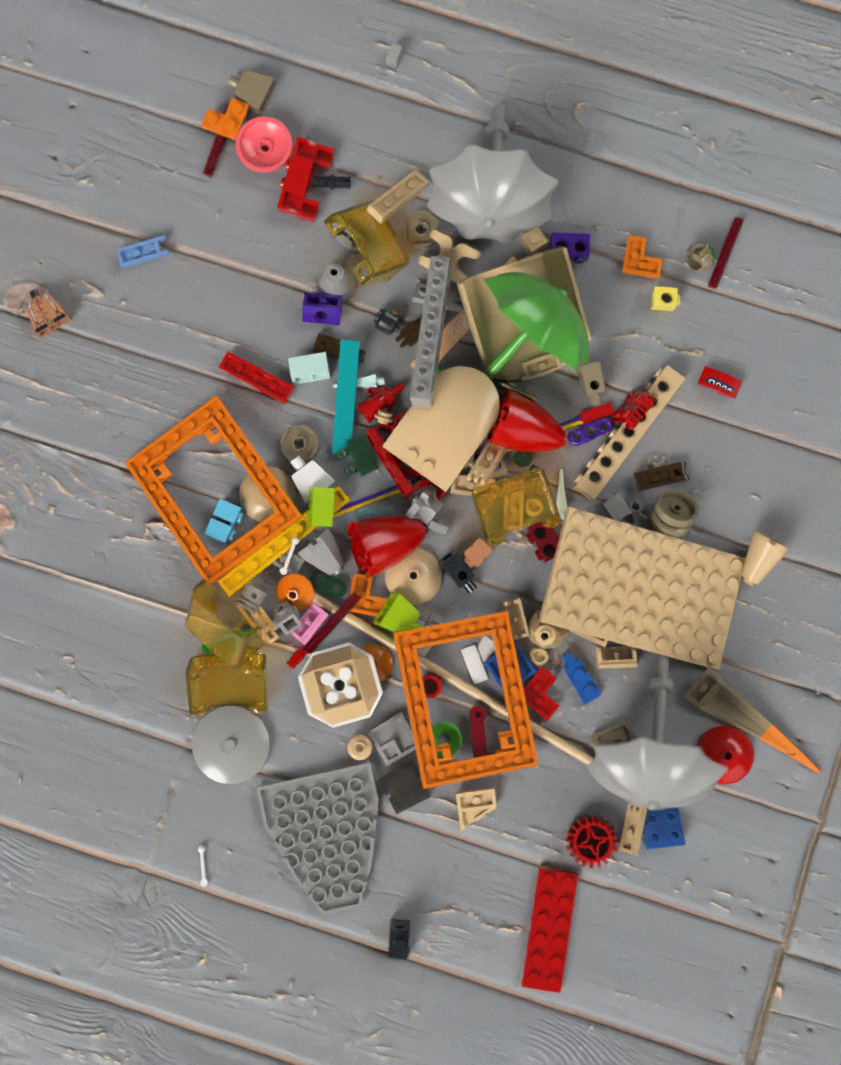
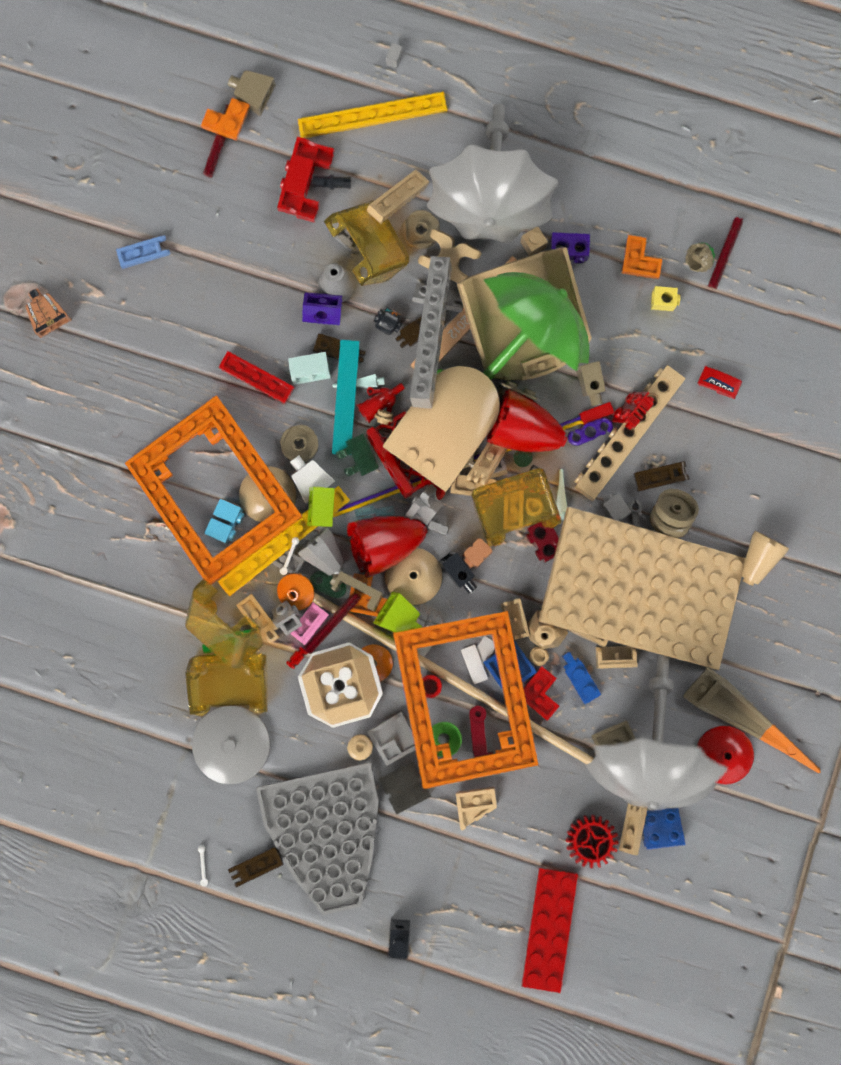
light grey piece [235,583,267,614] -> none
coral dish [236,117,292,173] -> none
none -> dark brown hinge [227,846,284,887]
none -> yellow tile [297,91,447,138]
none -> dark tan panel [330,571,383,612]

